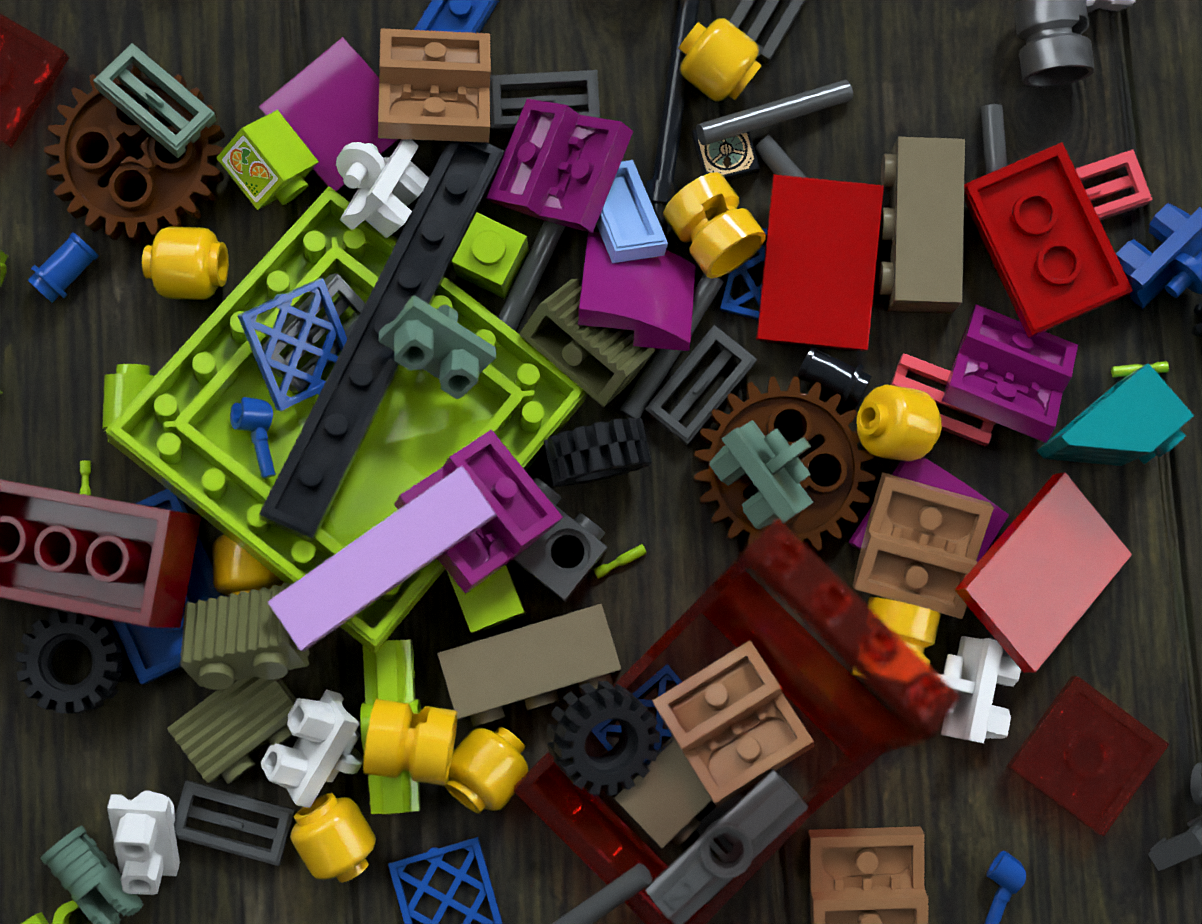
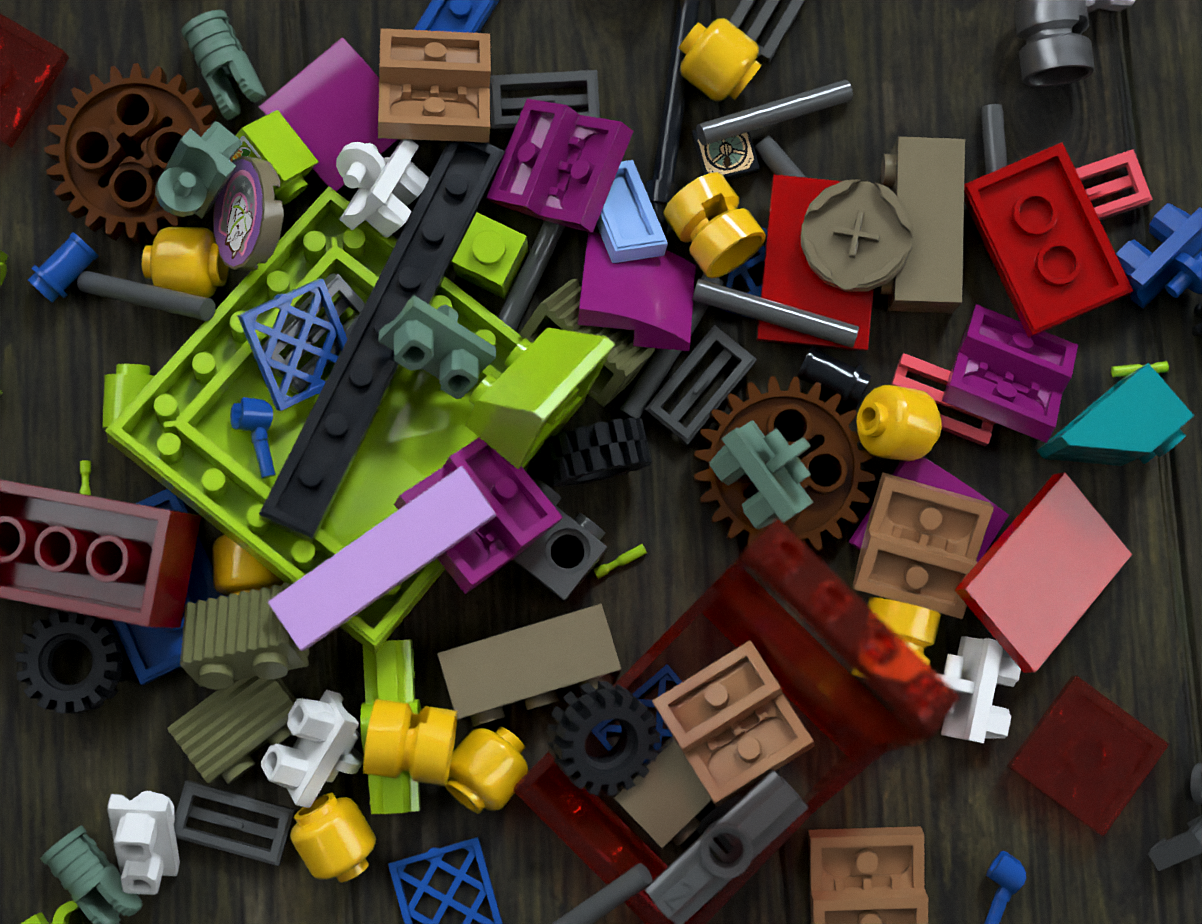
sand green tile [93,43,216,158] -> none
lime brick [447,564,526,635] -> none
none -> dark grey bar [77,271,215,321]
none -> sand green hips [155,121,242,219]
none -> sand green hinge [181,10,267,121]
none -> tile [213,156,284,271]
none -> lime slope [465,327,615,469]
none -> dark grey bar [692,279,859,348]
none -> dark tan tile [801,180,913,292]

